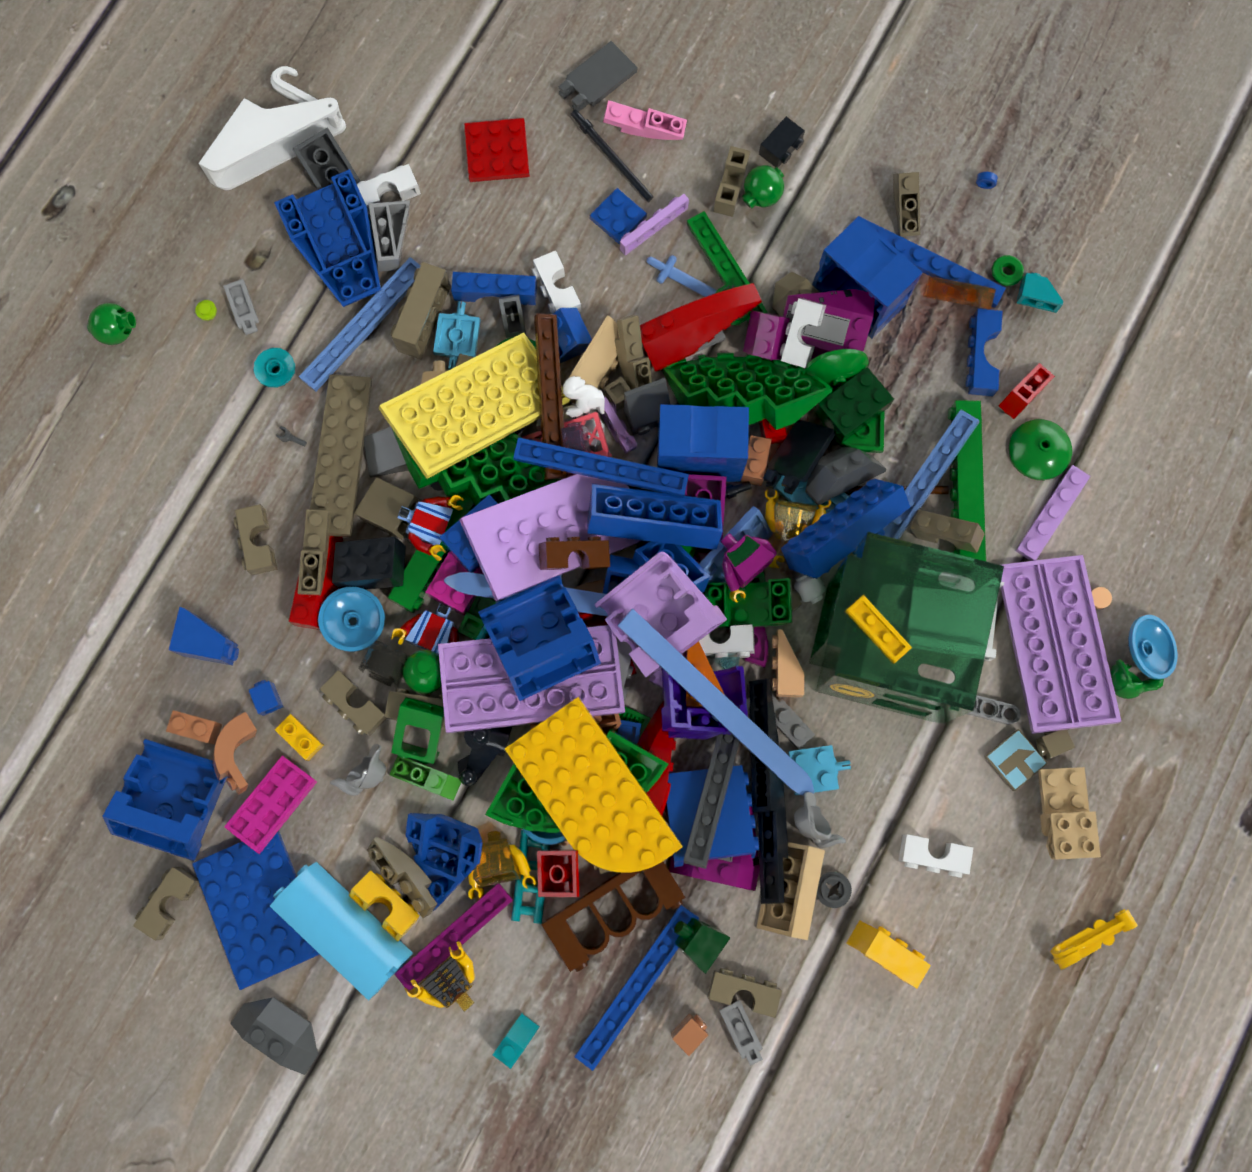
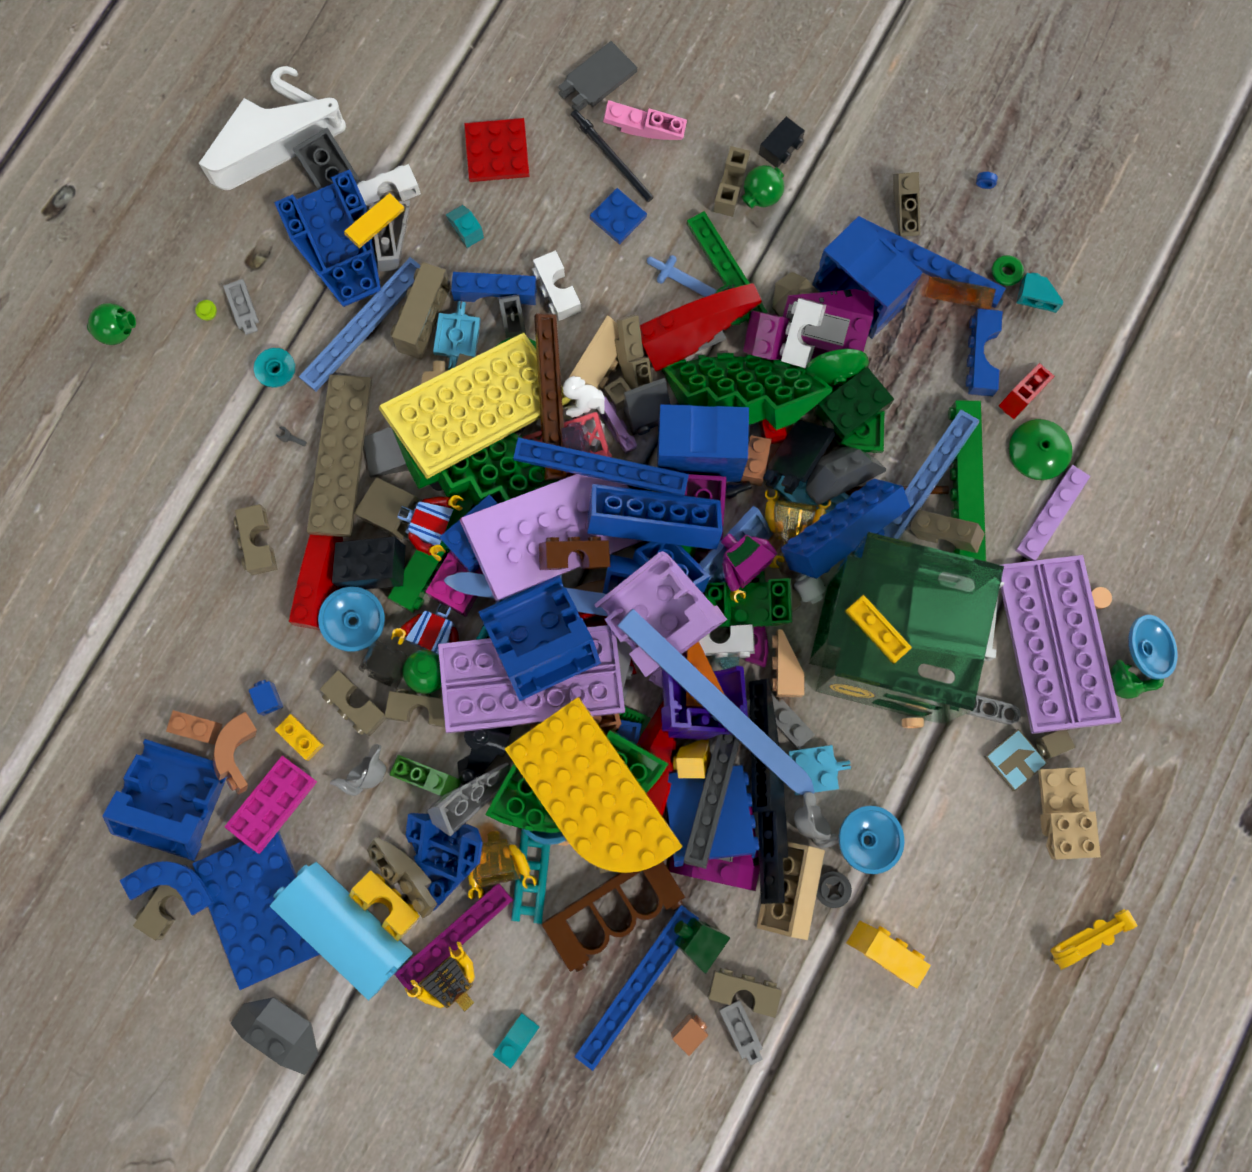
blue slope [169,607,239,666] -> none
dark tan slope [298,509,330,595] -> none
green window [391,697,445,764] -> none
green slope [458,596,496,640] -> none
red slope [537,849,579,897] -> none
blue slope [554,308,592,363] -> none
lavender plate [620,194,689,256] -> none
white arch [898,834,973,878] -> none
none -> blue plate [119,861,214,916]
none -> yellow tile [344,193,404,249]
none -> light grey wedge [427,763,511,836]
none -> teal slope [446,205,484,248]
none -> yellow slope [673,739,711,778]
none -> dark azure dish [839,806,905,874]
none -> light nougat tile [901,718,924,728]

